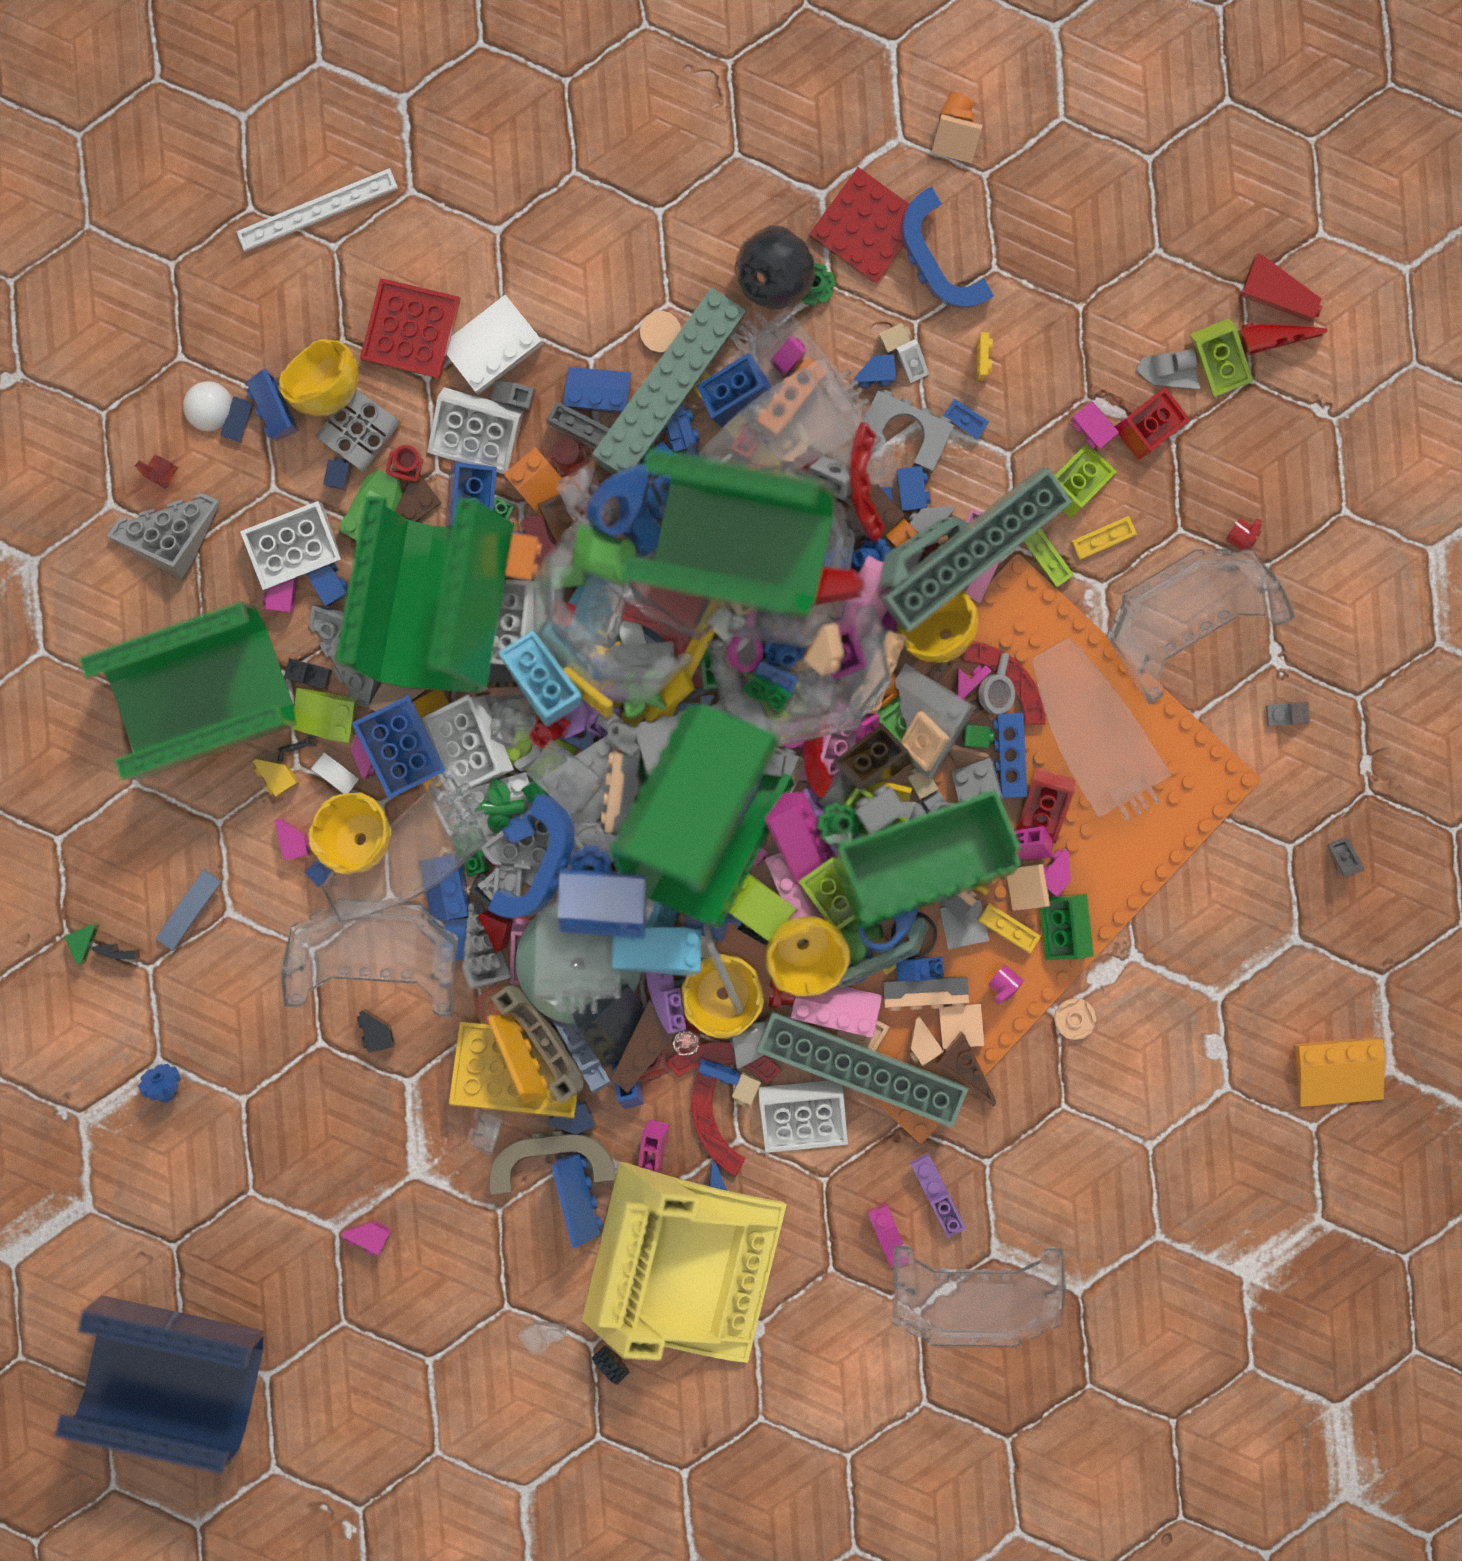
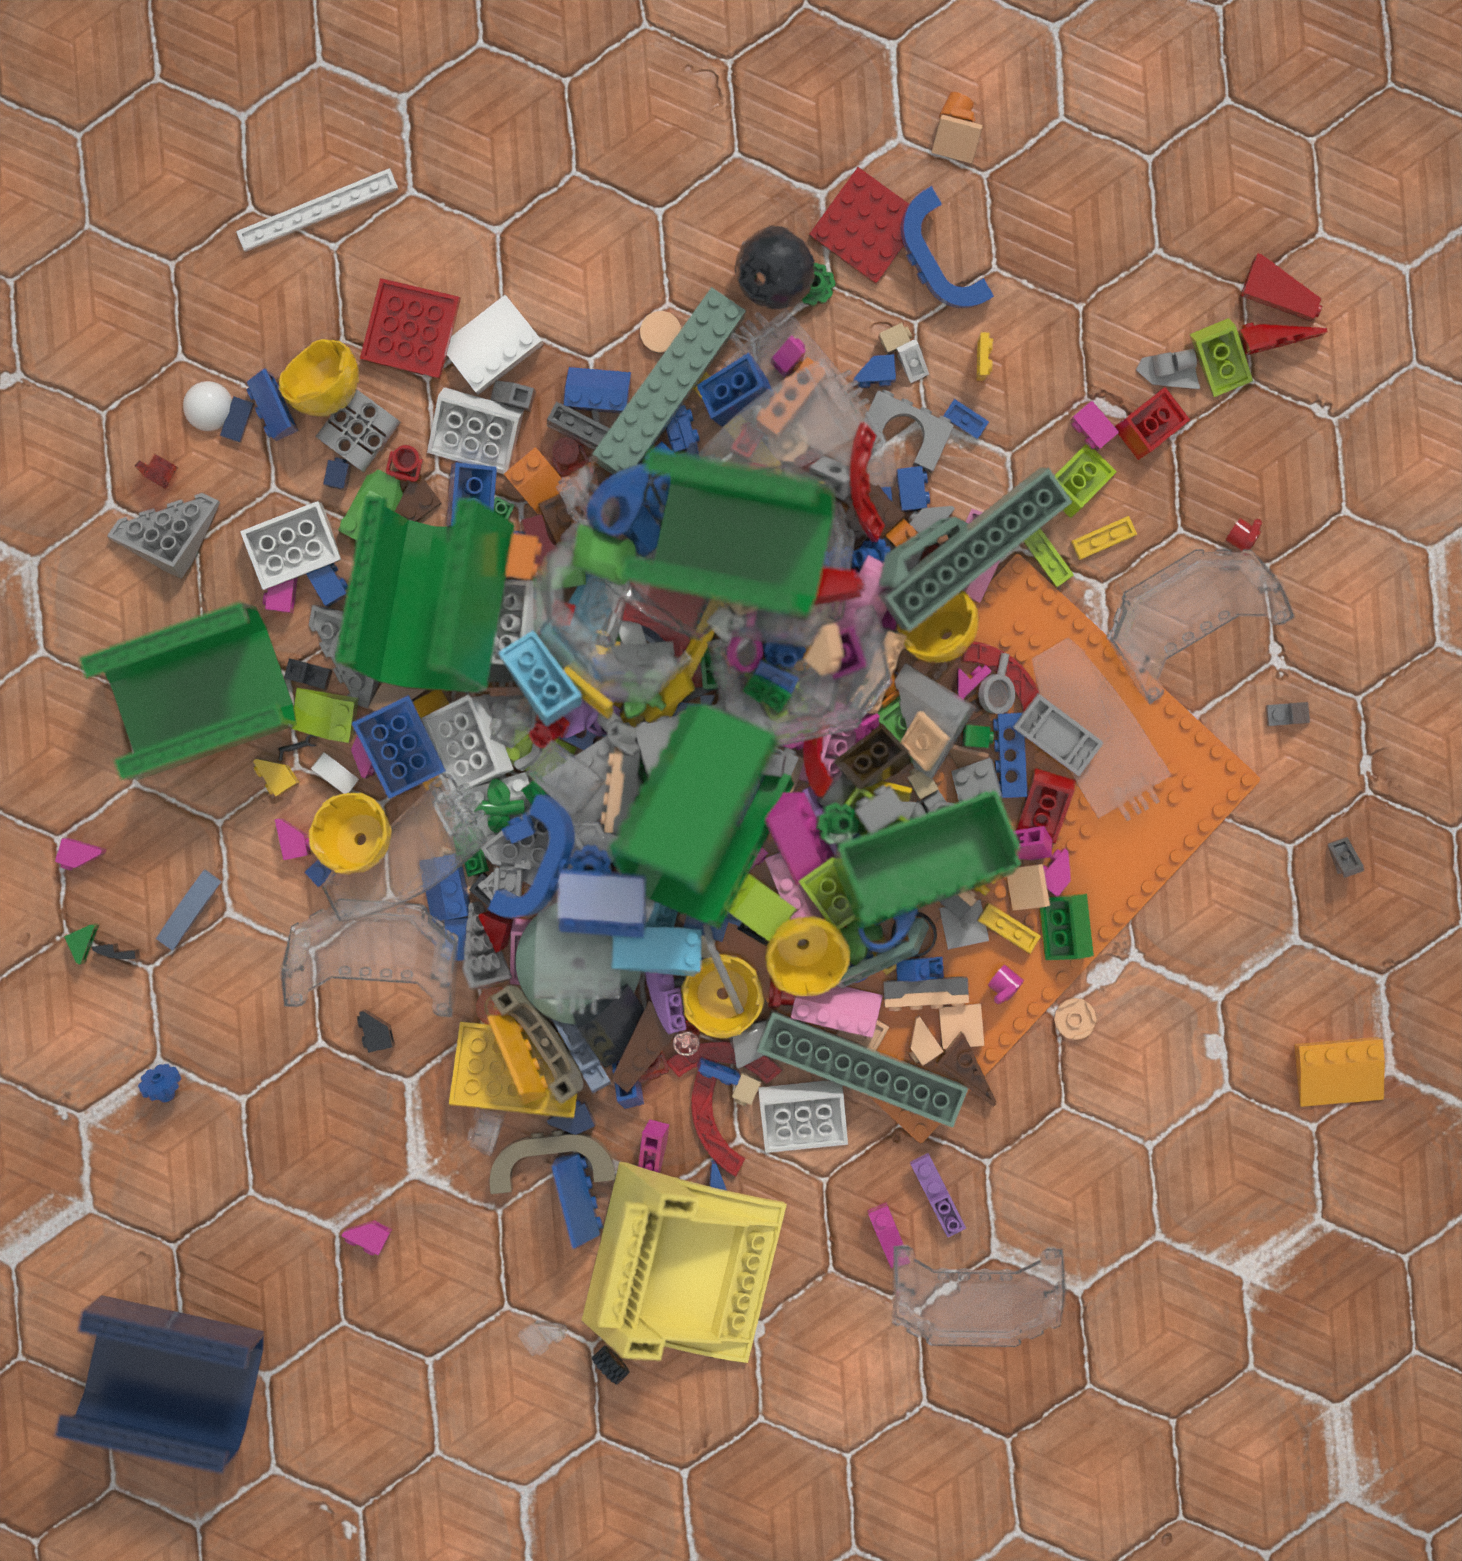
none -> dark pink slope [55,838,107,870]
none -> light grey slope [1013,694,1104,776]

